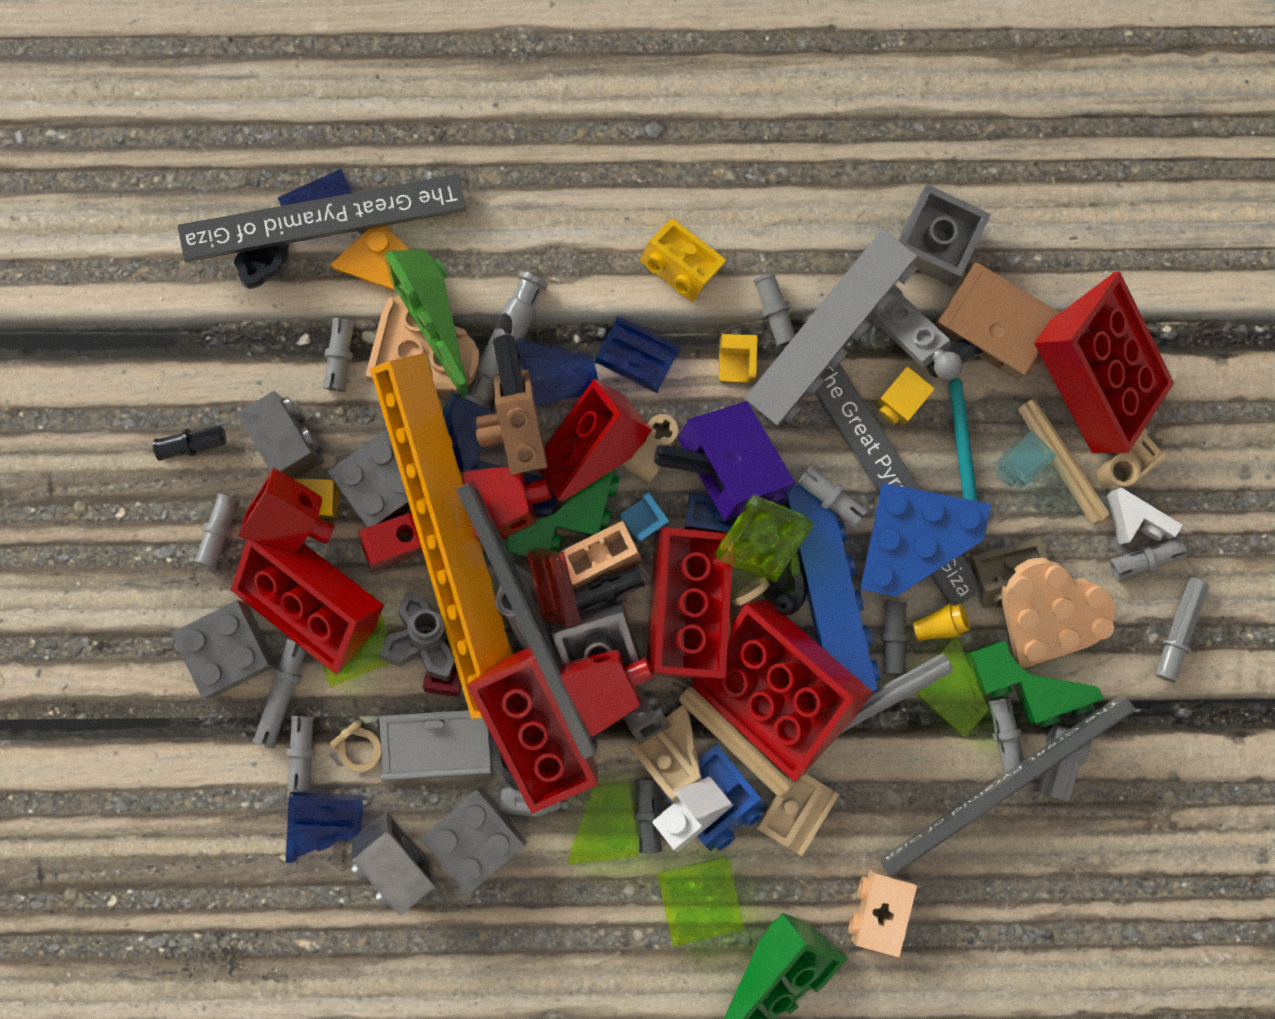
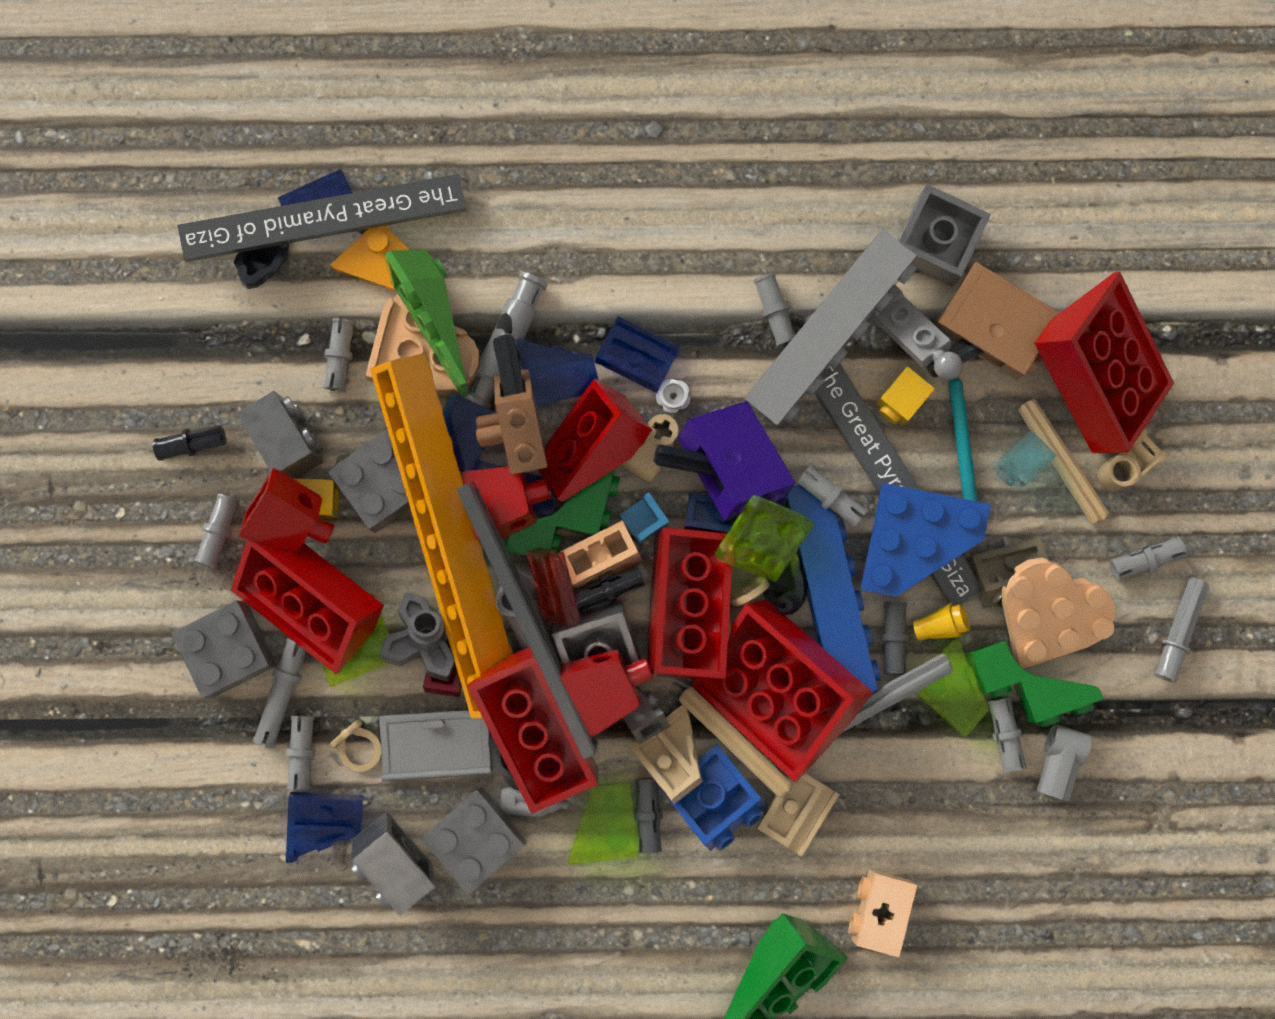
red torso [359,512,423,573] -> none
yellow bracket [640,218,727,302] -> none
white slope [652,776,733,852] -> none
clear neon green plate [657,856,744,946] -> none
yellow panel [719,334,757,383] -> none
dark grey tile [881,695,1135,877] -> none
white slope [1107,487,1182,545] -> none
none -> white plate [656,379,690,413]

